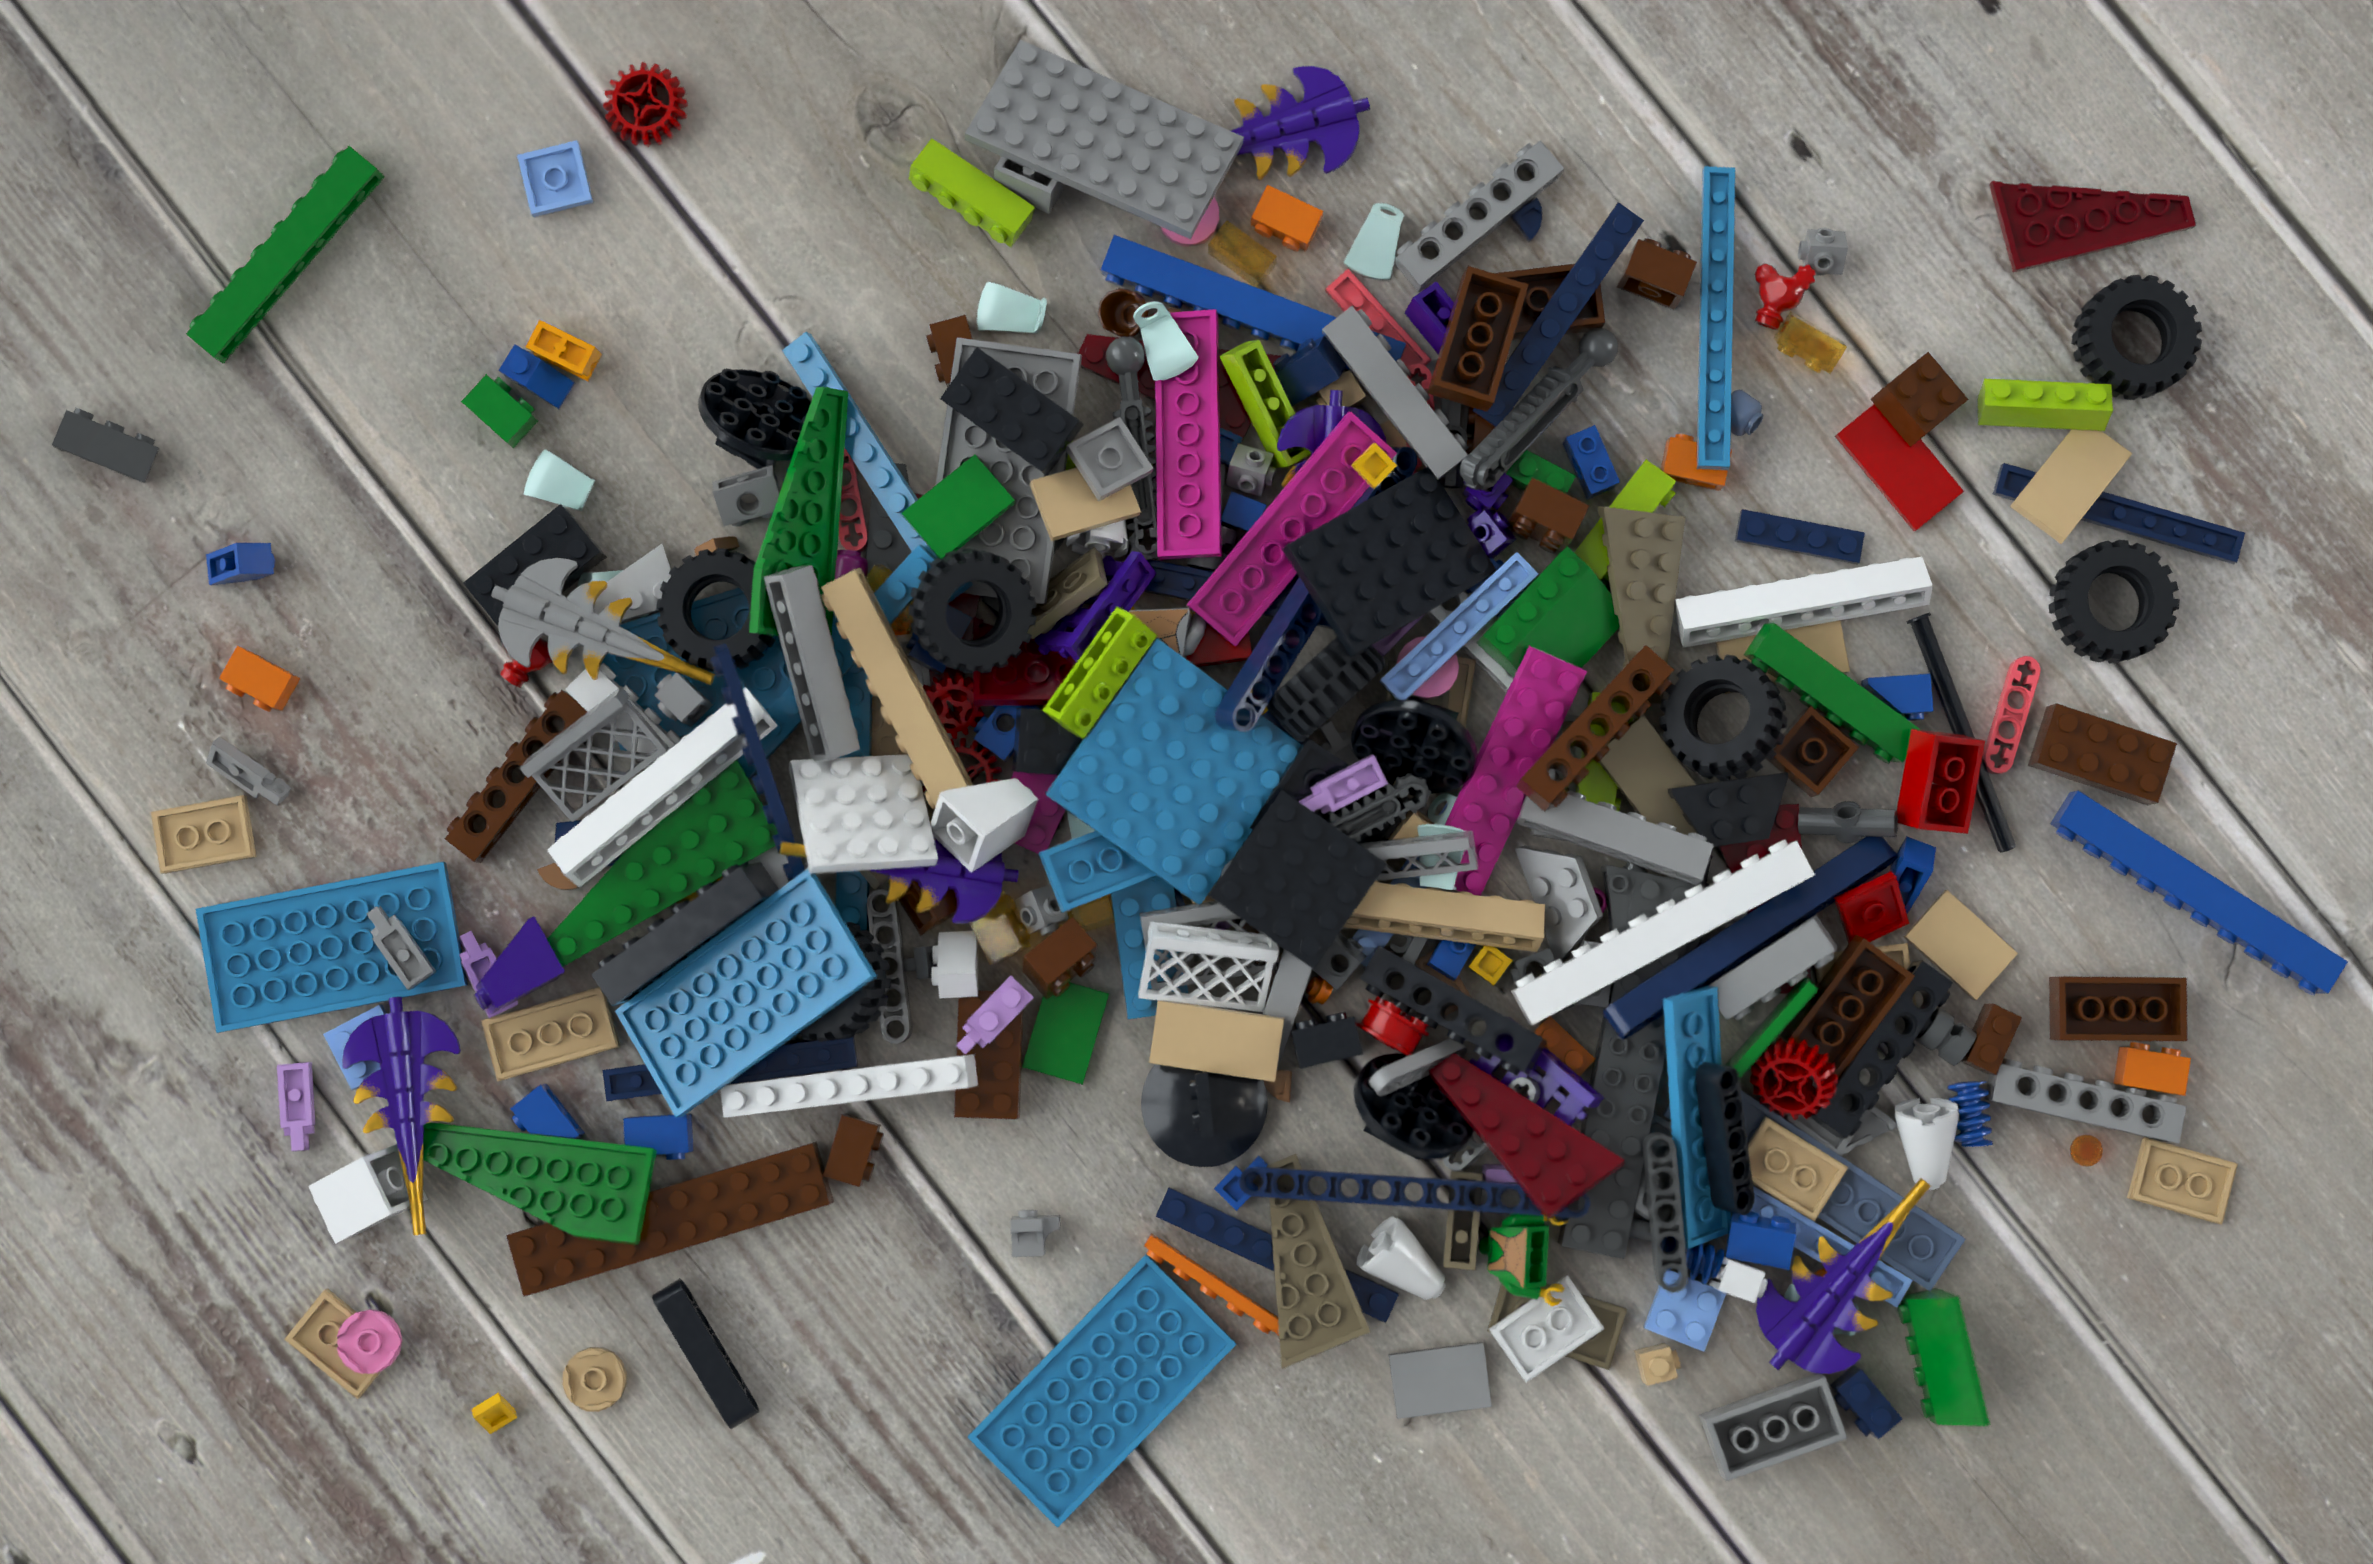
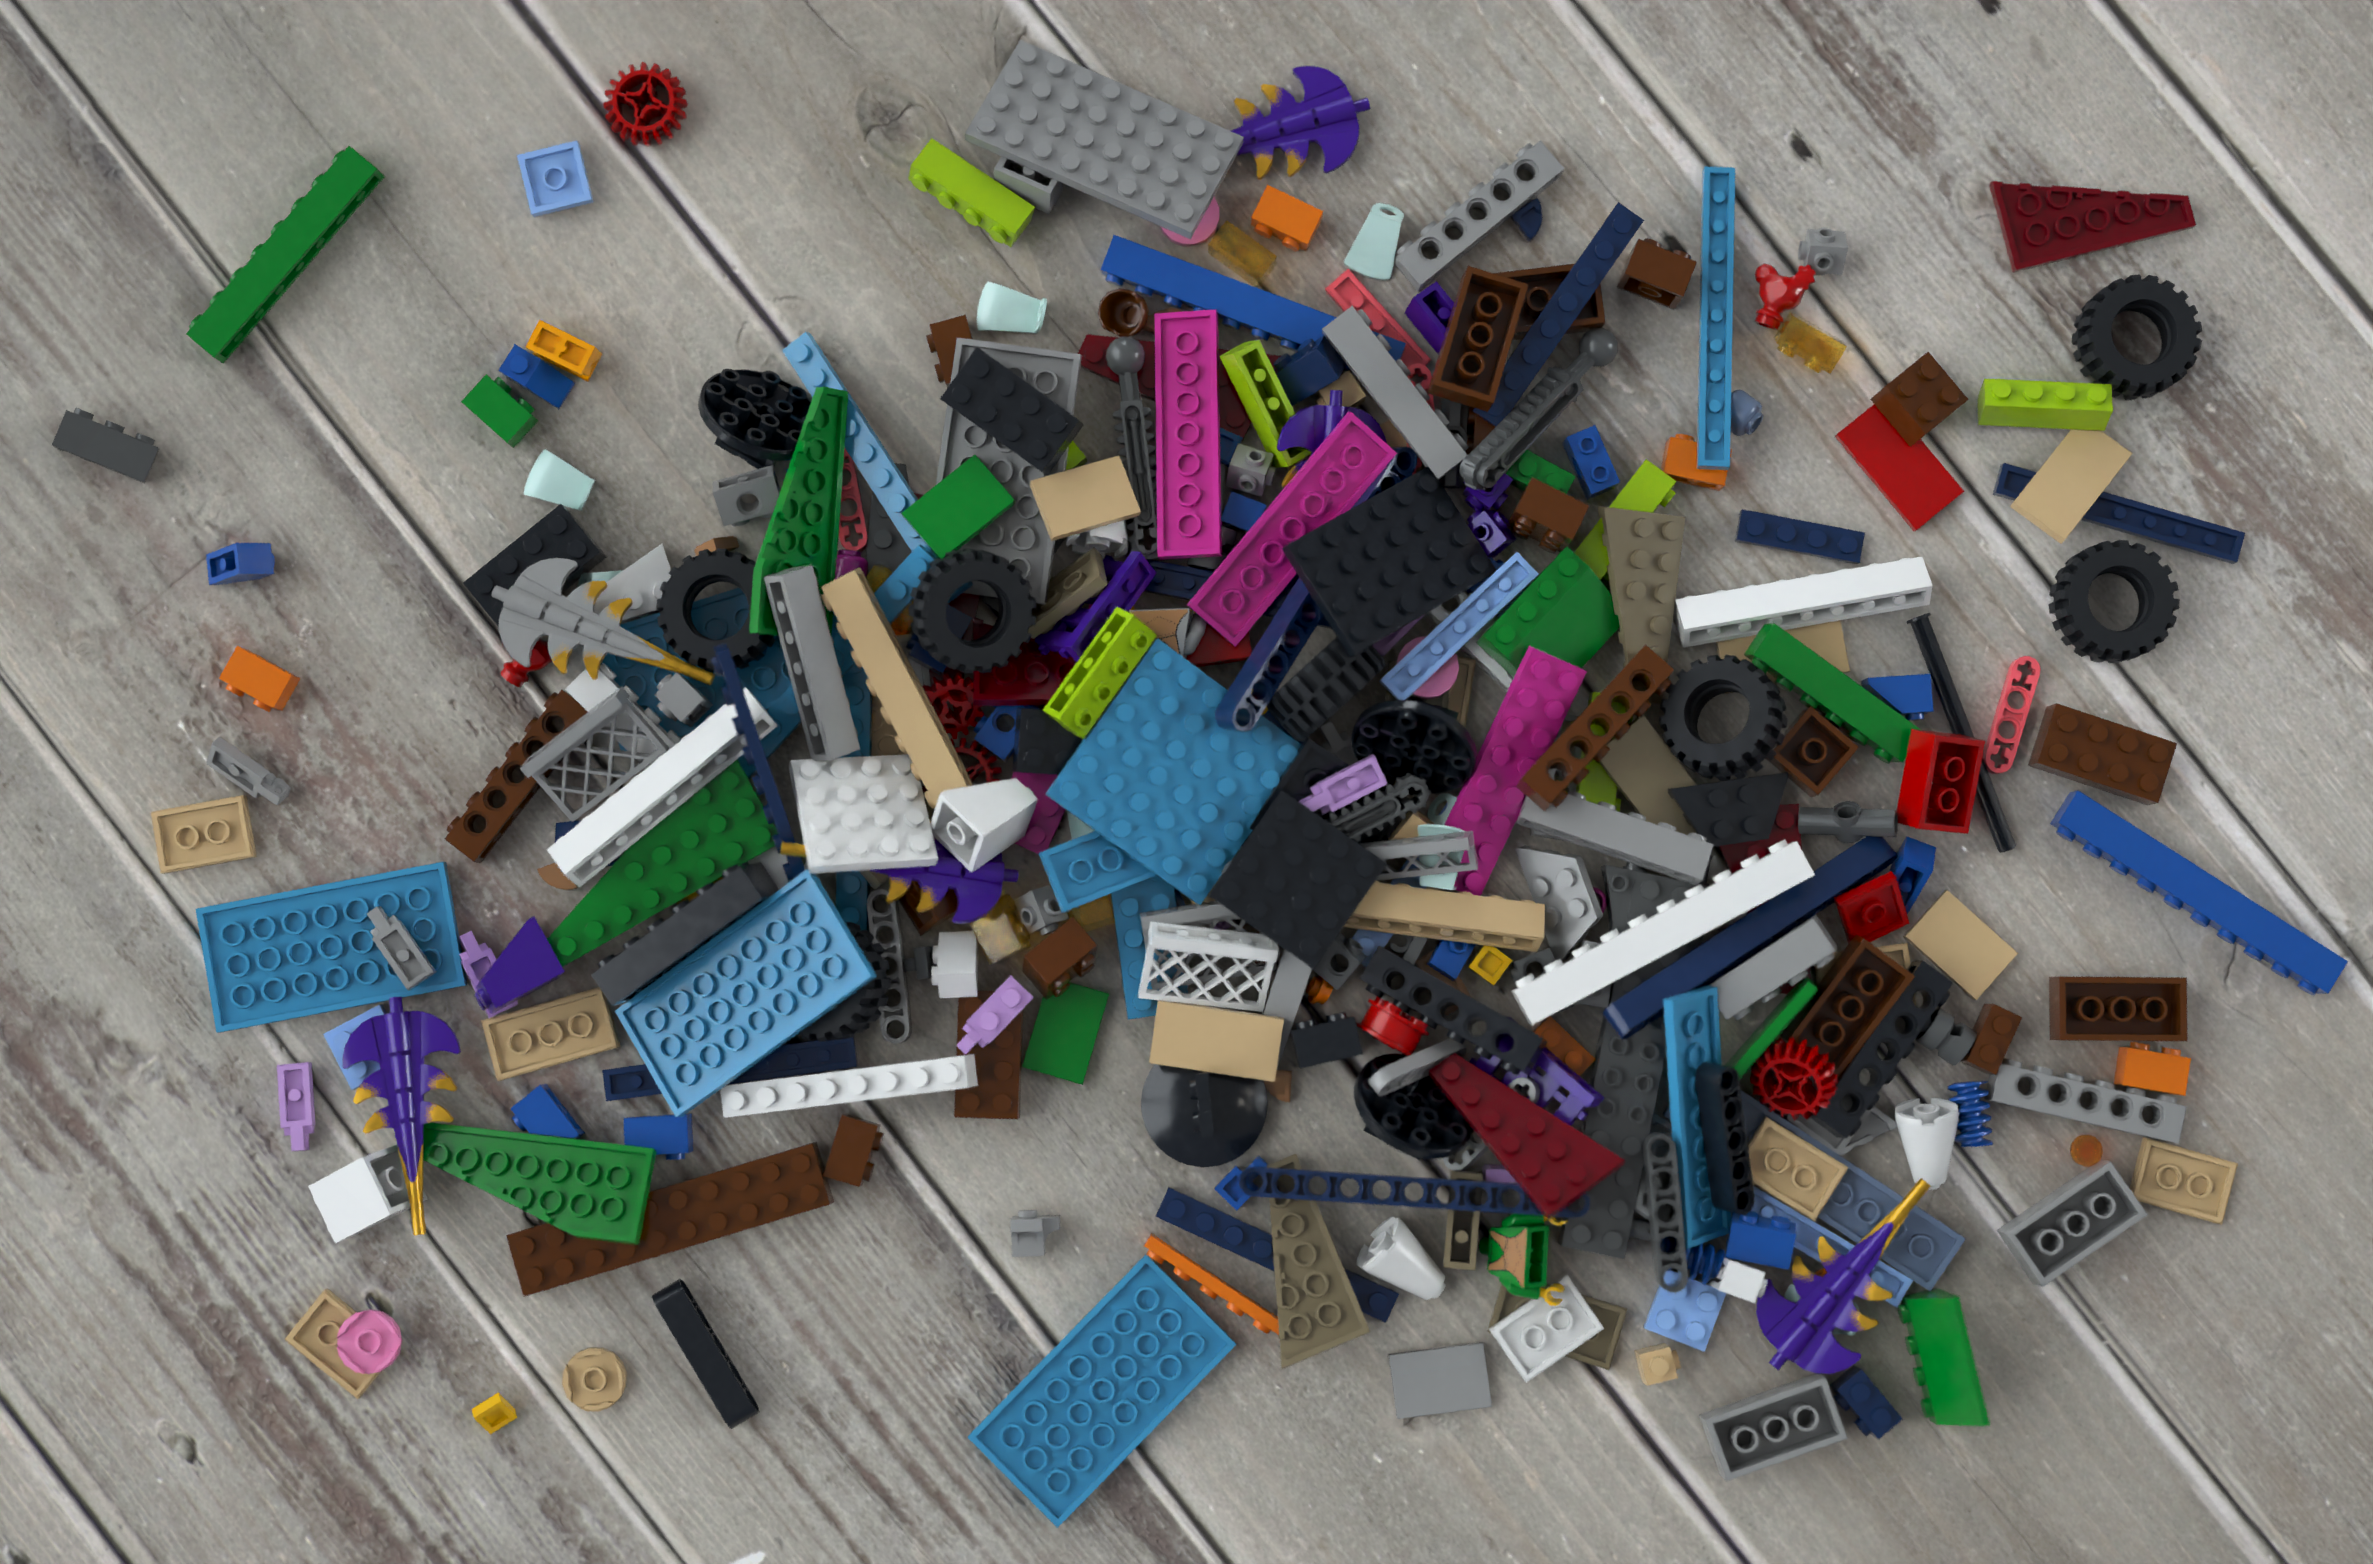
light grey plate [1065,417,1154,501] -> none
light aqua piece [1133,301,1199,381] -> none
yellow plate [1351,443,1397,488] -> none
none -> light grey brick [1997,1160,2148,1287]

